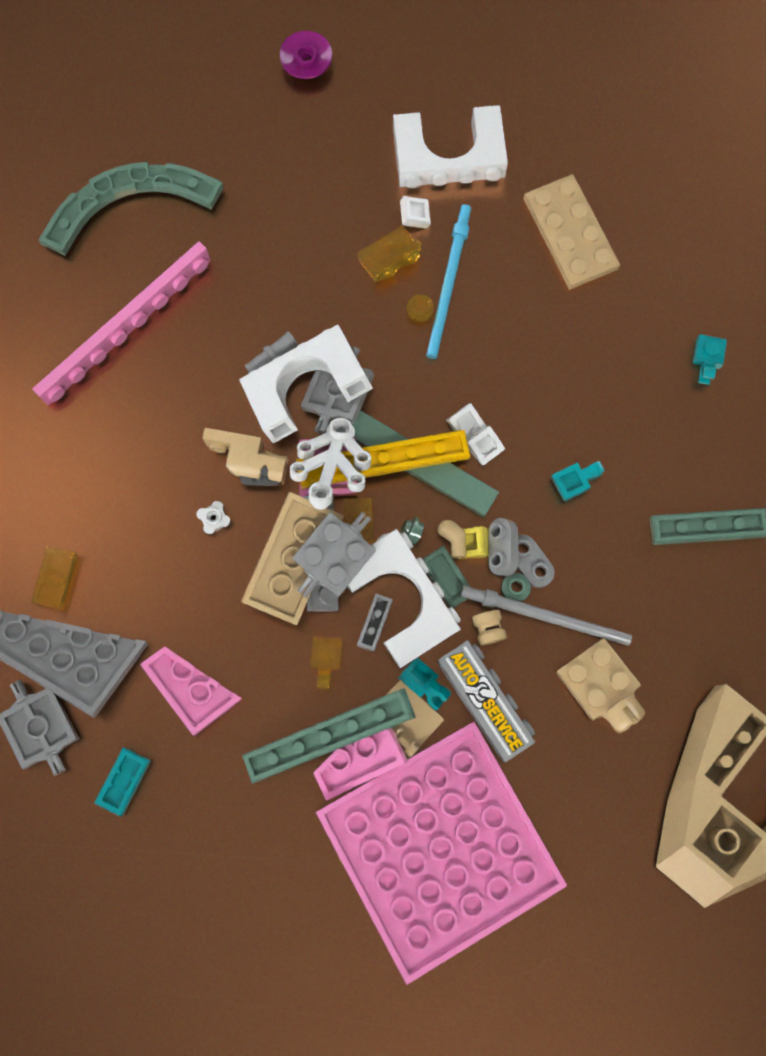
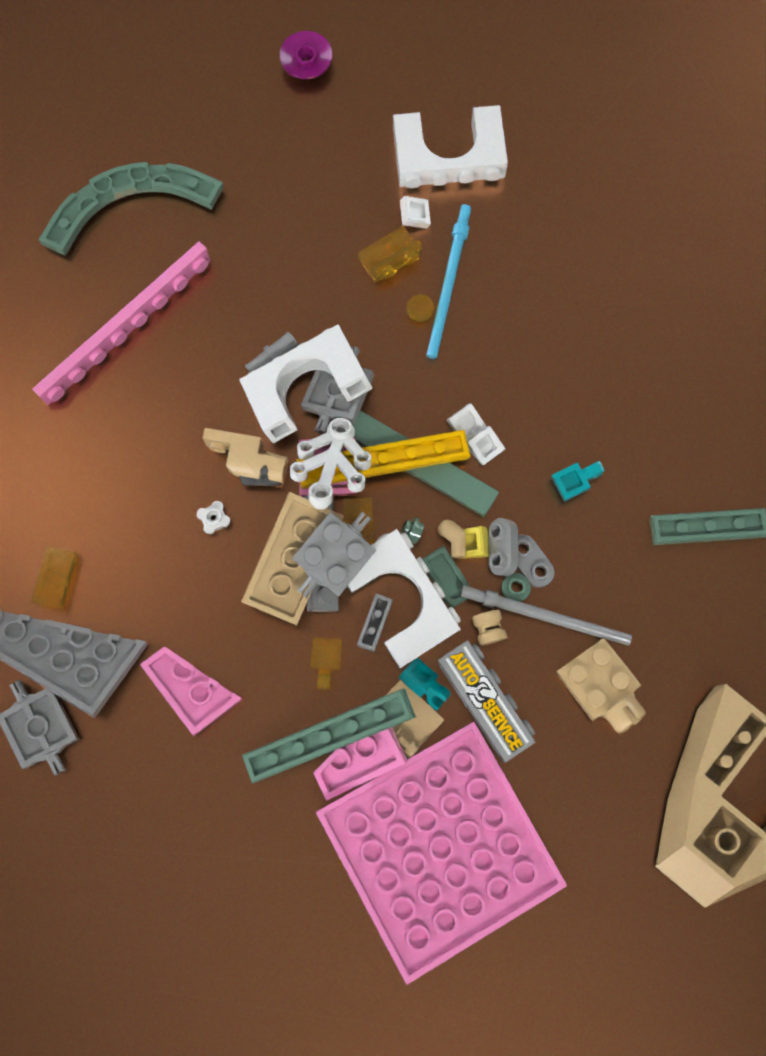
teal plate [94,747,152,817] -> none
tan plate [523,174,620,290] -> none
teal plate [693,334,727,385] -> none

